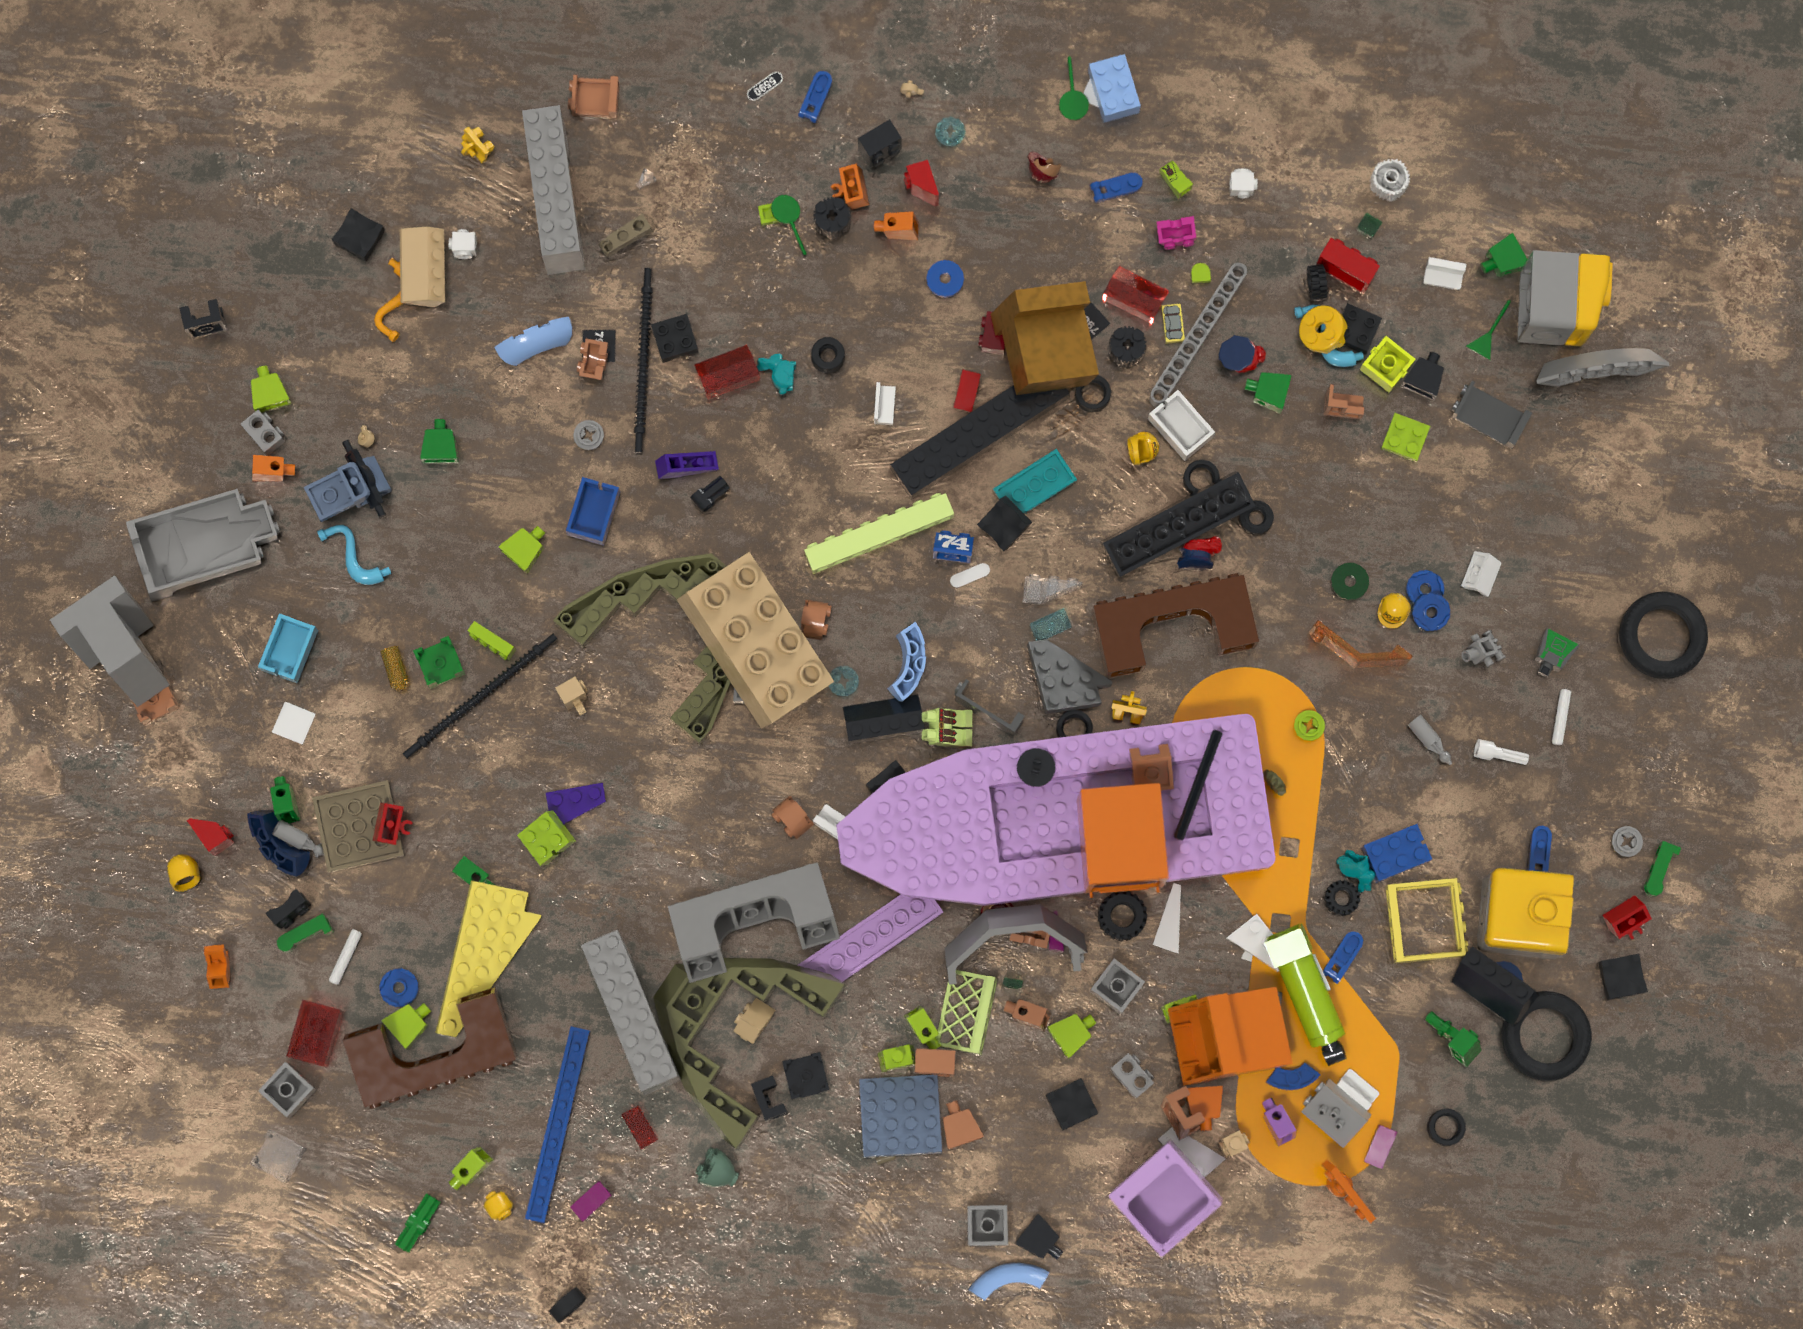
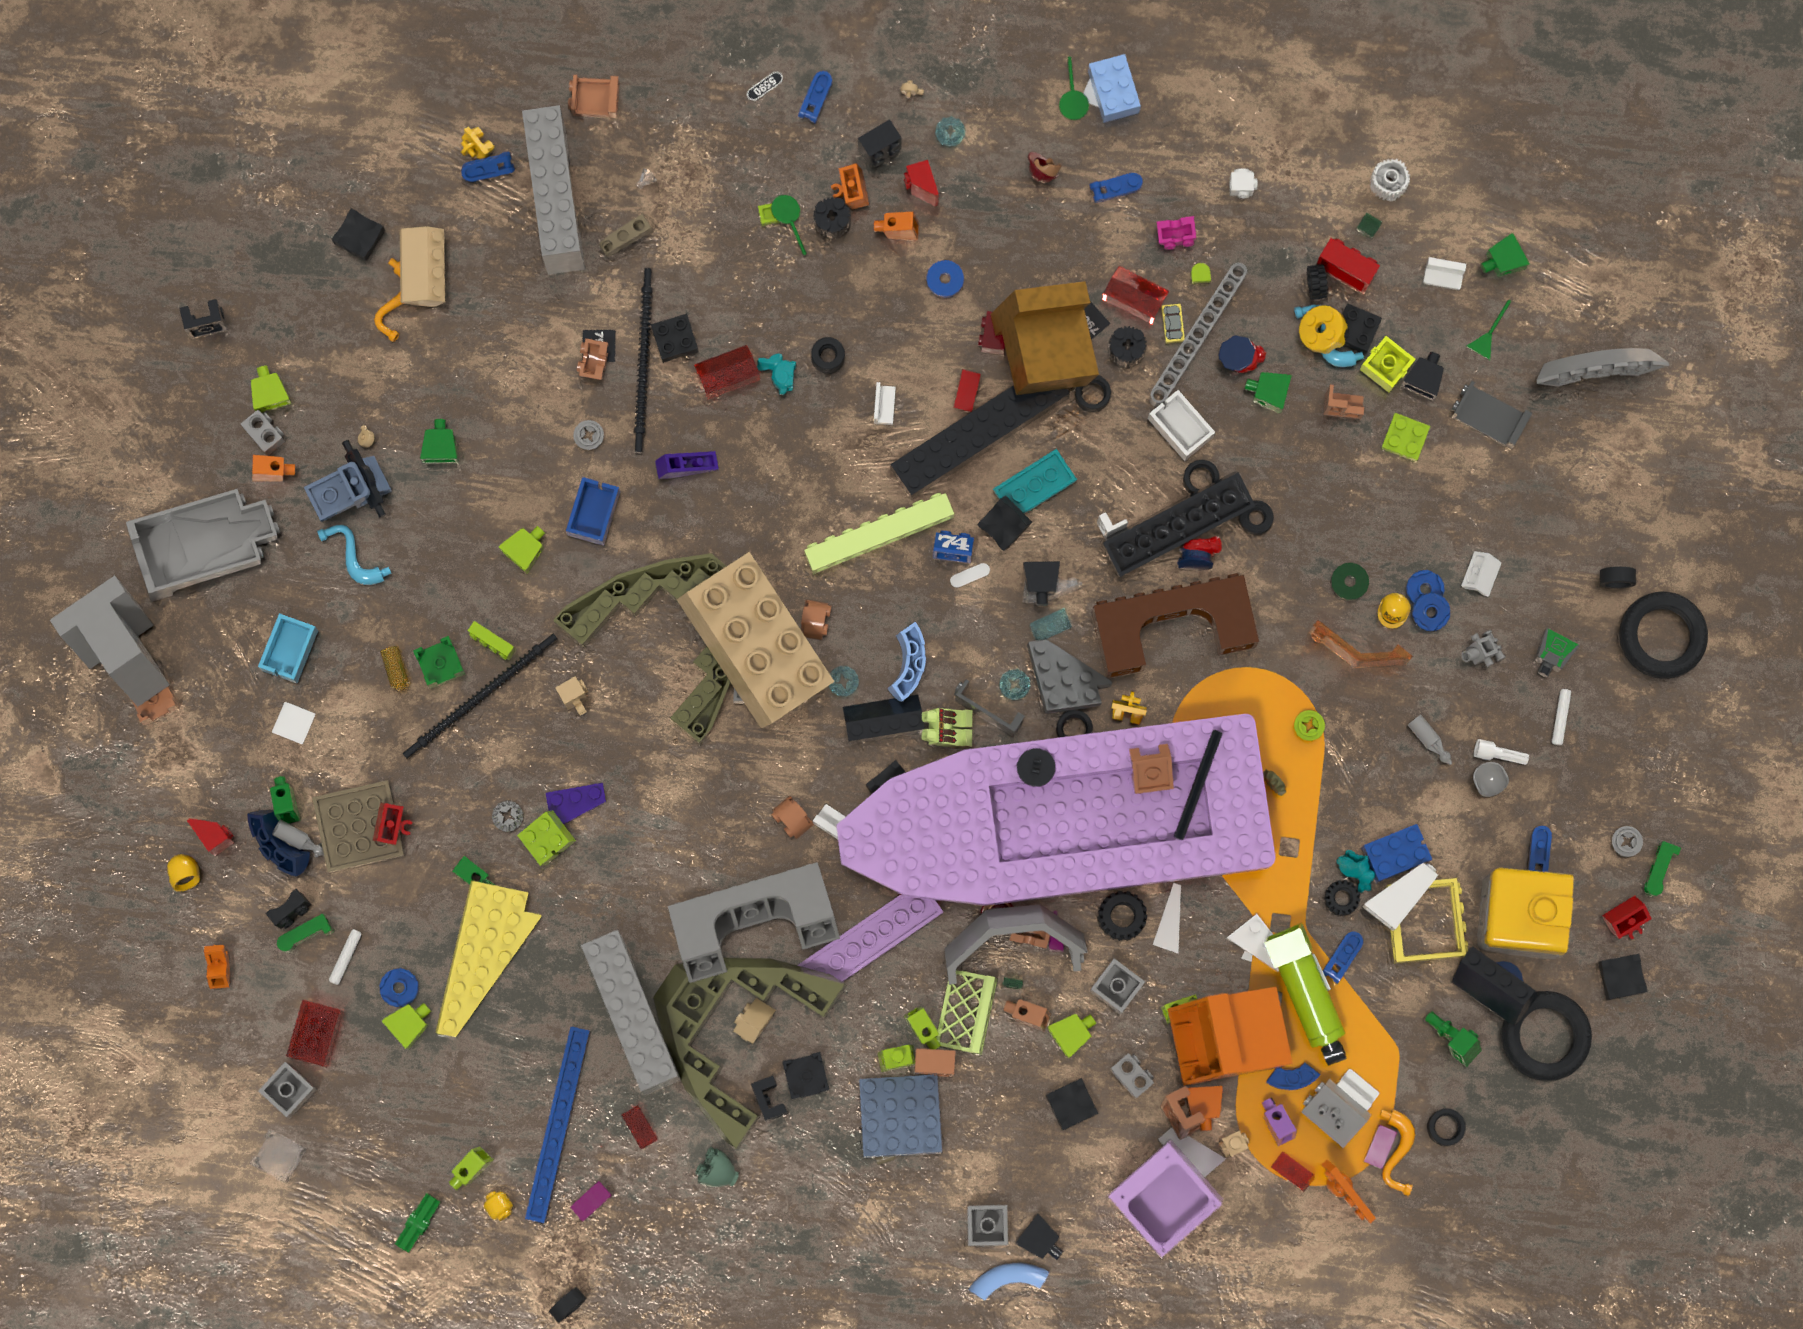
reddish brown arch [343,987,517,1109] -> none
white brick [449,229,477,259] -> none
light blue brick [495,317,572,366] -> none
black piece [690,476,730,512] -> none
nougat torso [943,1101,984,1150] -> none
orange piece [1077,783,1169,898] -> none
yellow helmet [1127,432,1159,465] -> none
lime leg [1159,161,1193,199] -> none
light grey piece [1517,250,1613,346] -> none
none -> blue plate [461,152,515,182]
none -> light grey gear [492,801,523,832]
none -> clear light blue gear [999,669,1030,700]
none -> black torso [1023,561,1060,606]
none -> white panel [1097,512,1128,539]
none -> clear red slope [1271,1151,1315,1193]
none -> white slope [1362,863,1438,931]
none -> light orange animal [1380,1109,1415,1196]
none -> light grey helmet [1473,762,1509,797]
none -> black tyre [1600,566,1636,589]

